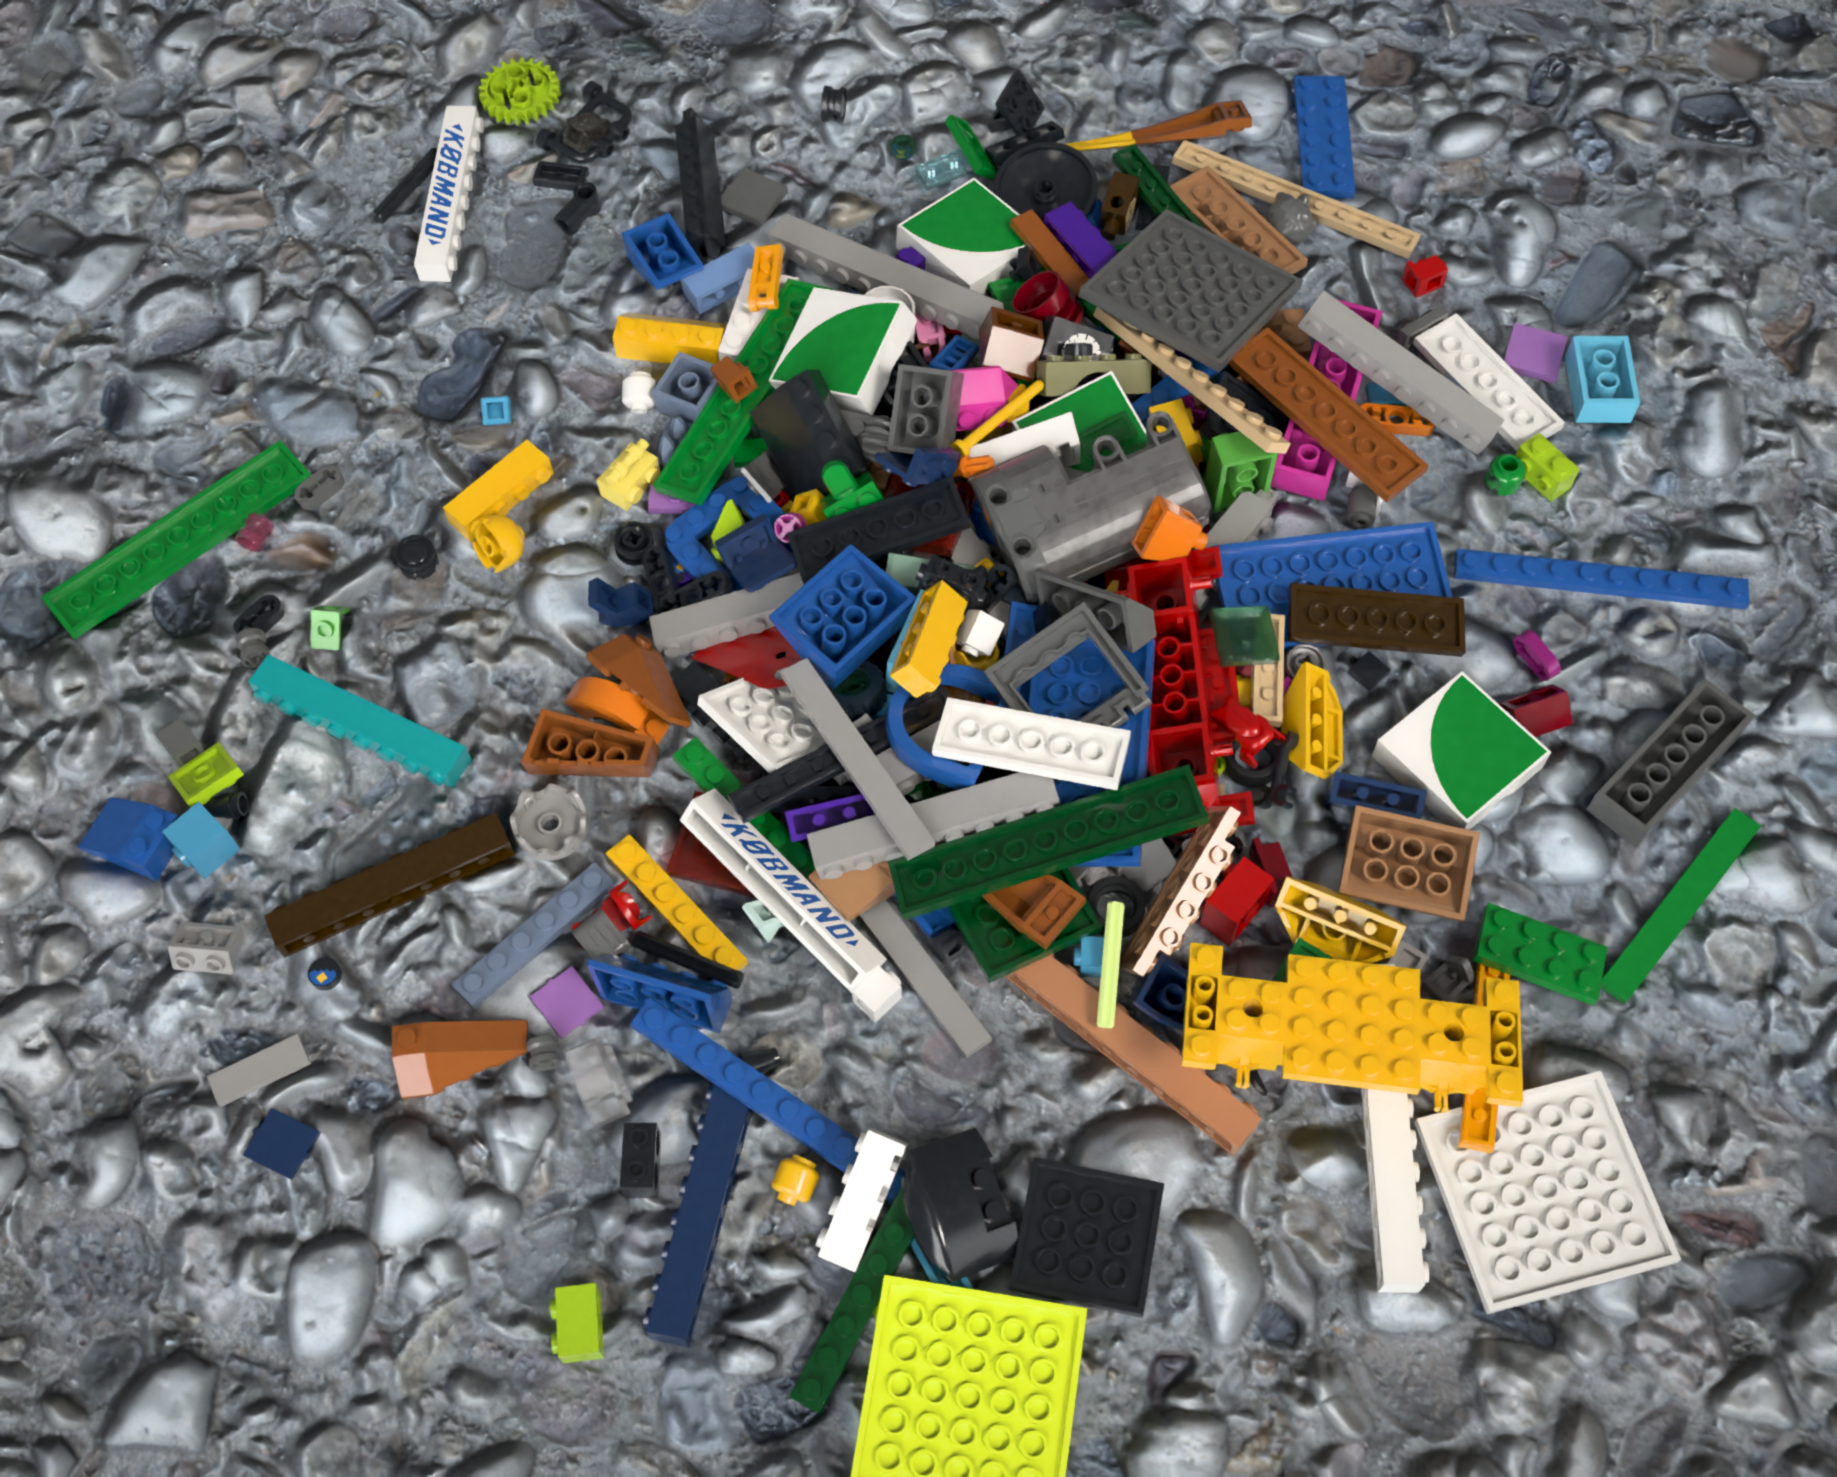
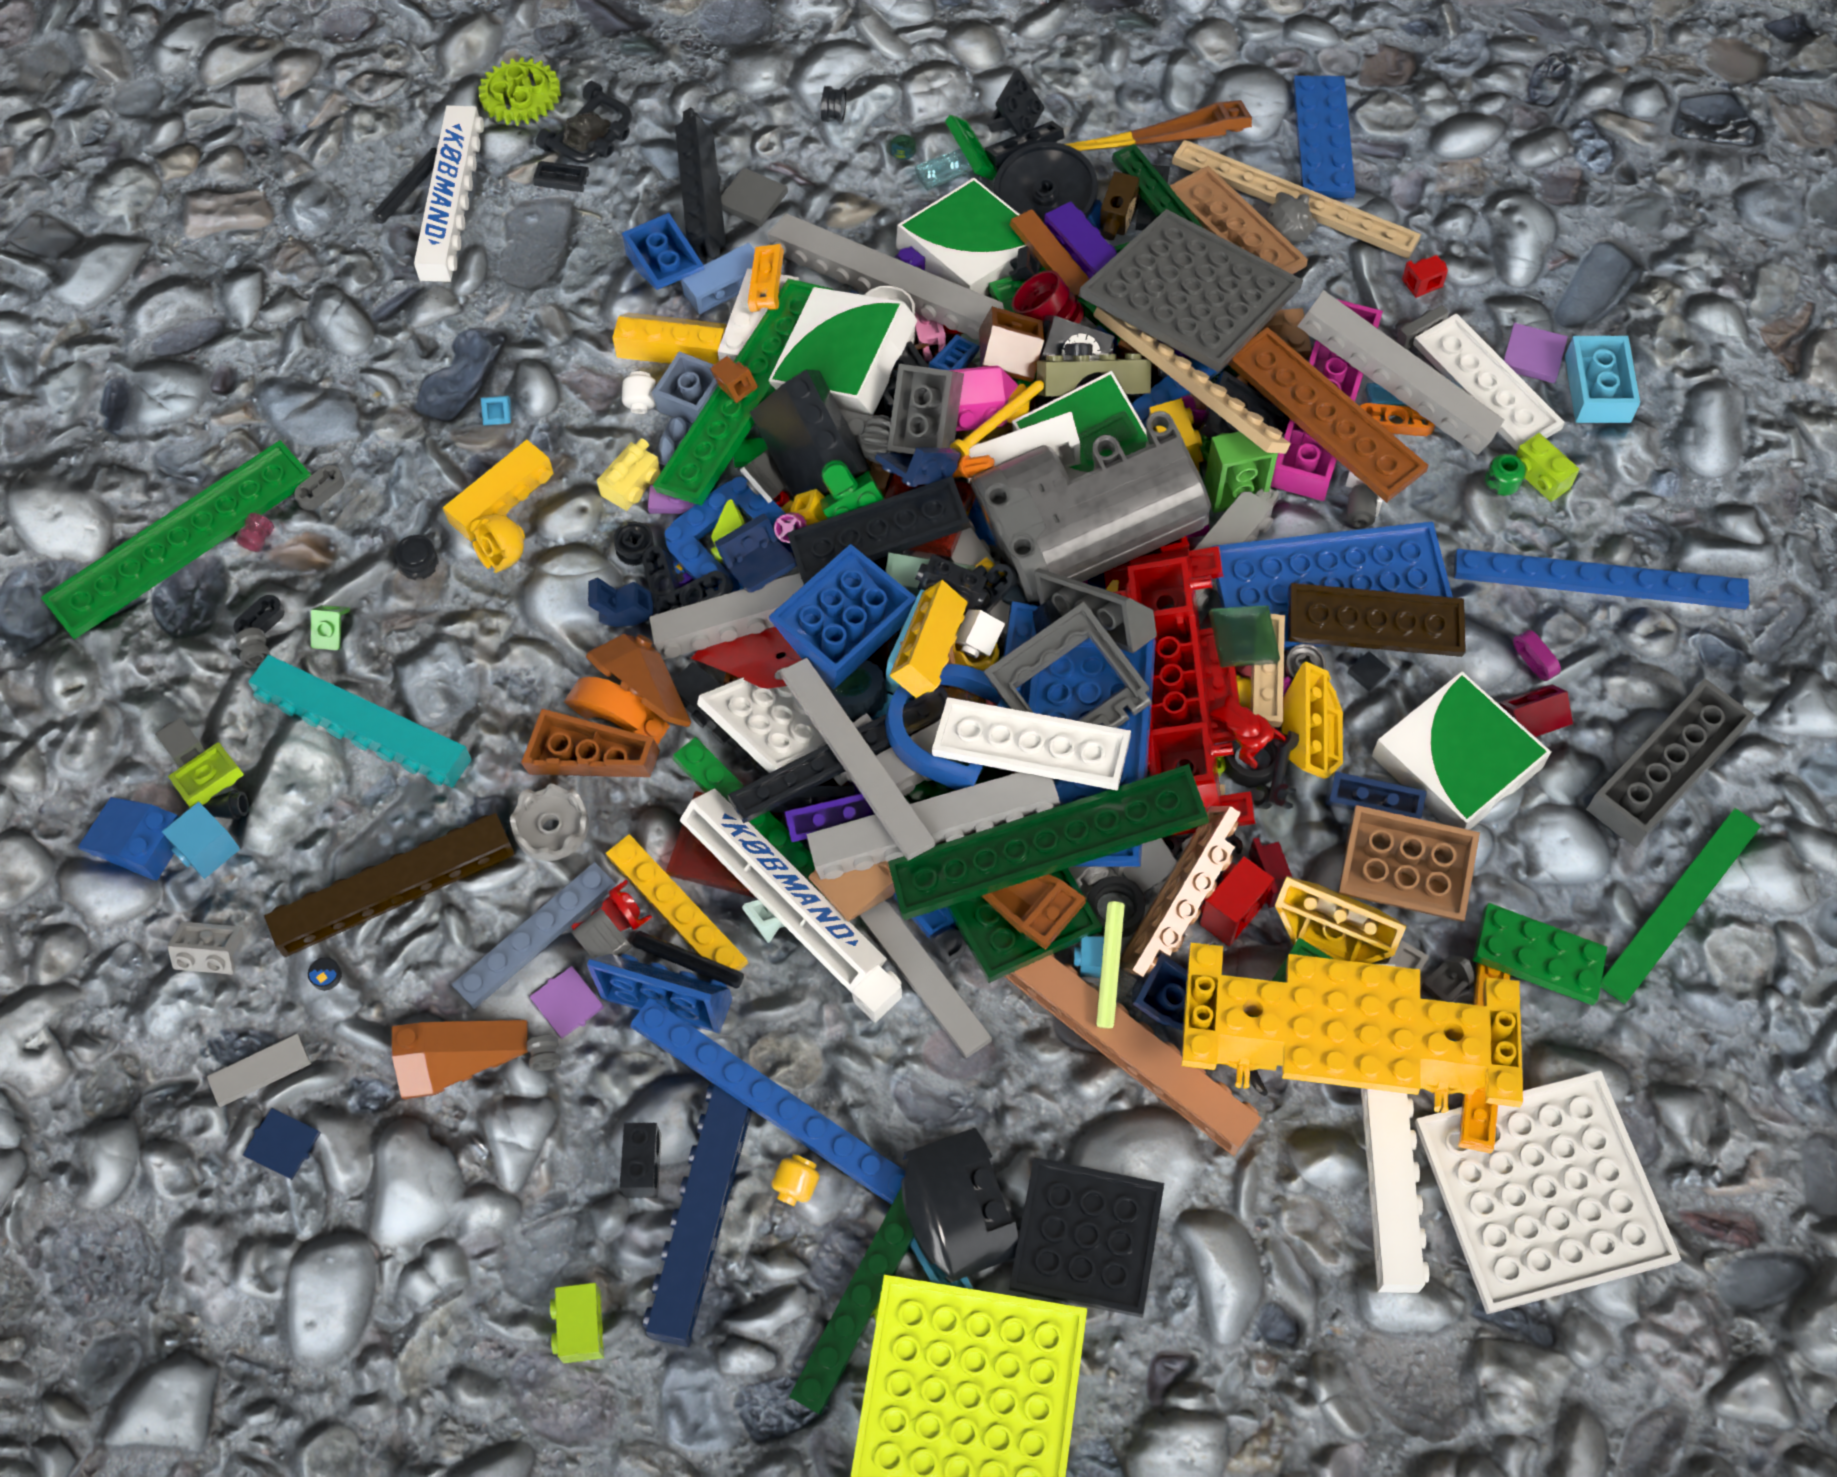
black piece [554,182,601,234] -> none
clear brick [563,1036,633,1128] -> none
black cone [737,1047,781,1074] -> none
white wedge [815,1128,908,1272] -> none
orange torso [1131,495,1208,561] -> none

